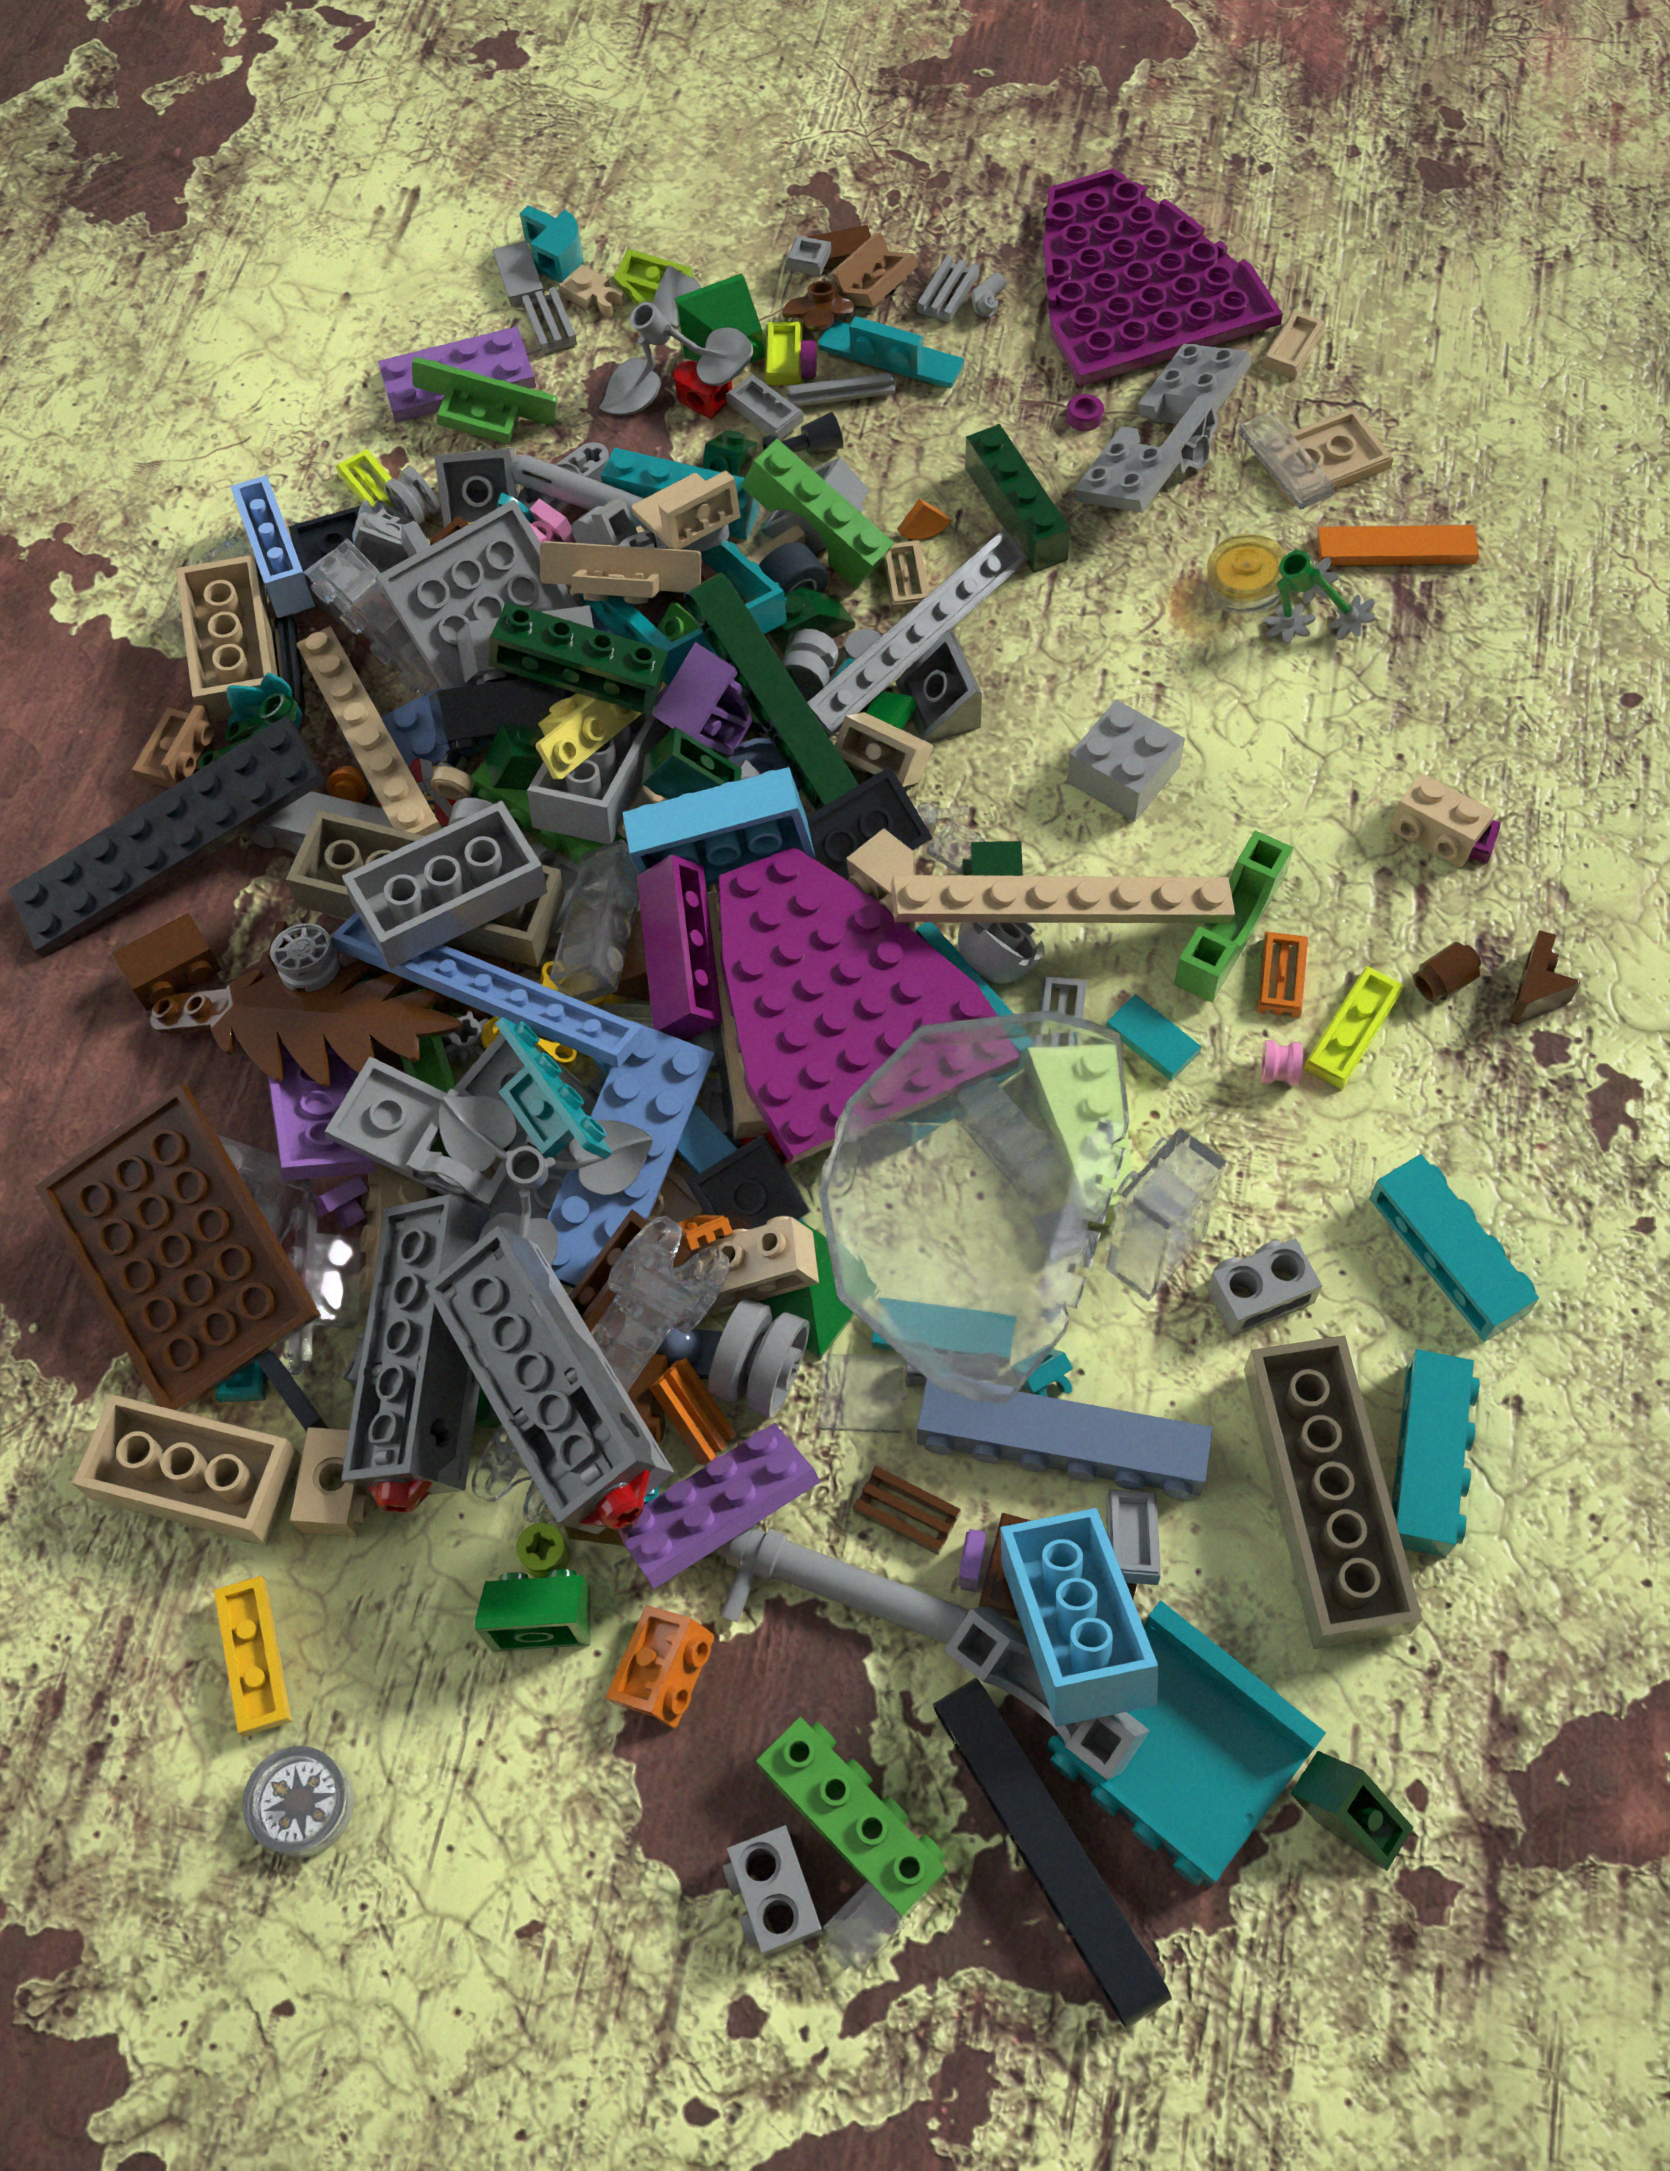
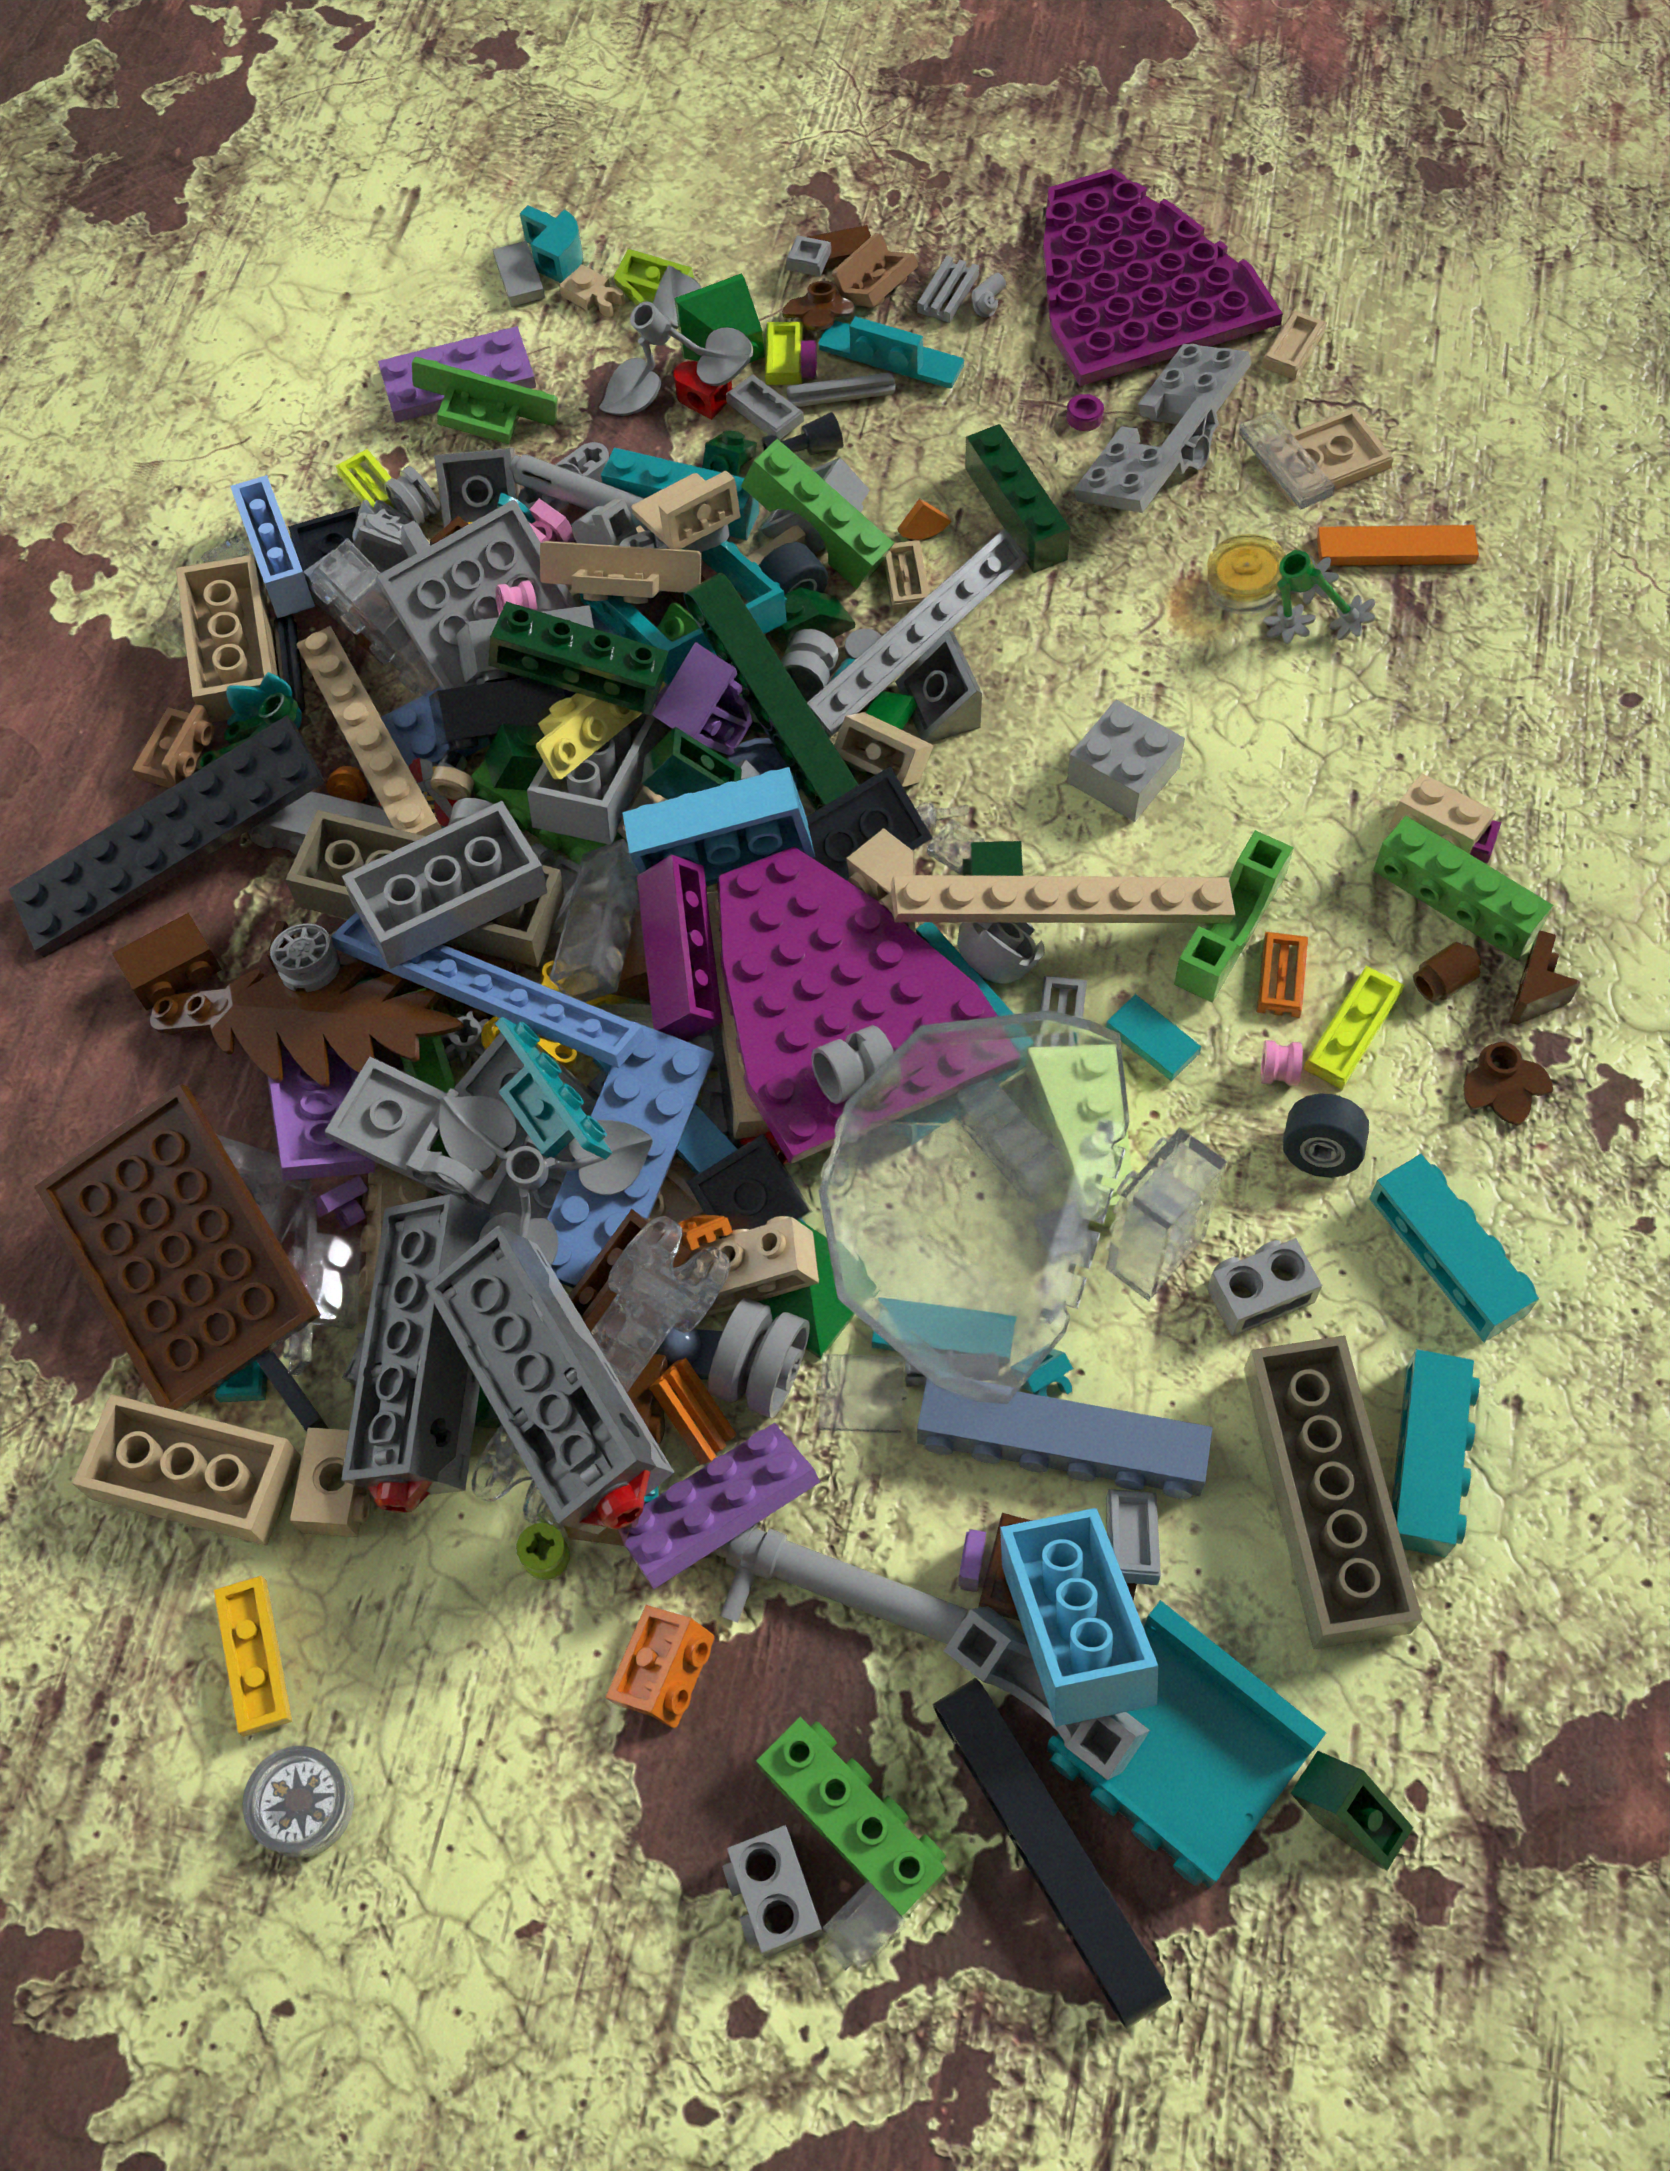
green slope [475,1569,590,1652] -> none
light grey tile [521,287,577,354] -> none
reddish brown tile [853,1465,961,1556] -> none
none -> bright pink wheel [495,581,537,616]
none -> light grey wheel [811,1025,898,1104]
none -> black wheel [1283,1093,1369,1178]
none -> bright green brick [1373,816,1553,961]
none -> reddish brown plate [1463,1042,1553,1125]

